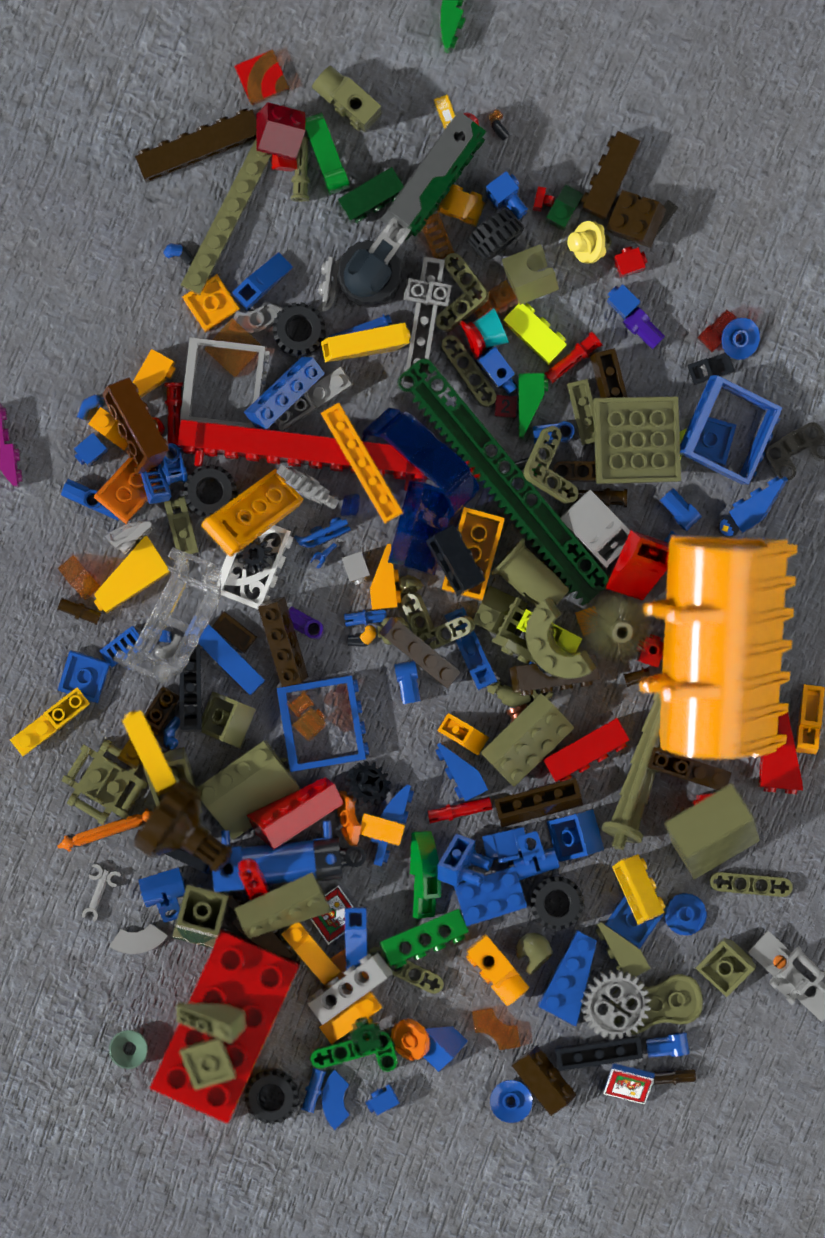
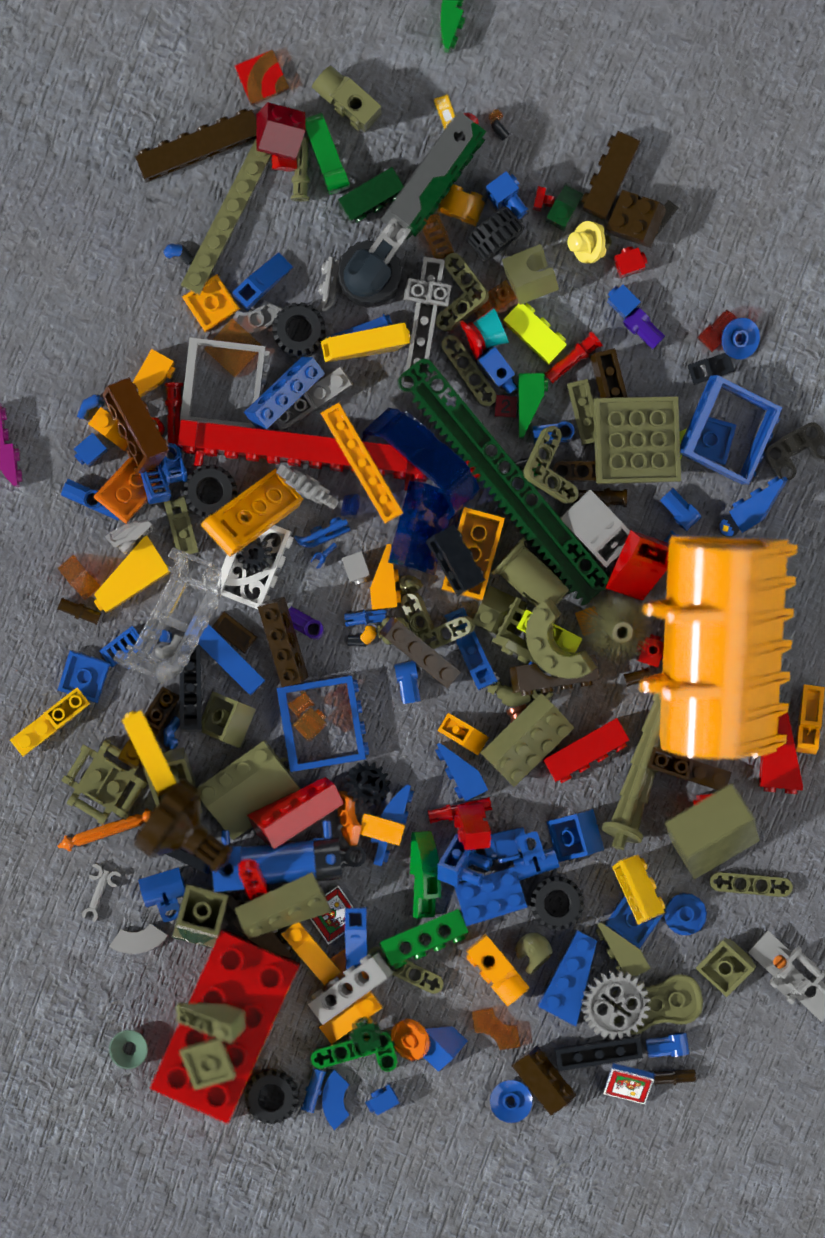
dark brown brick [494,778,583,828] -> none
none -> red brick [454,804,491,850]

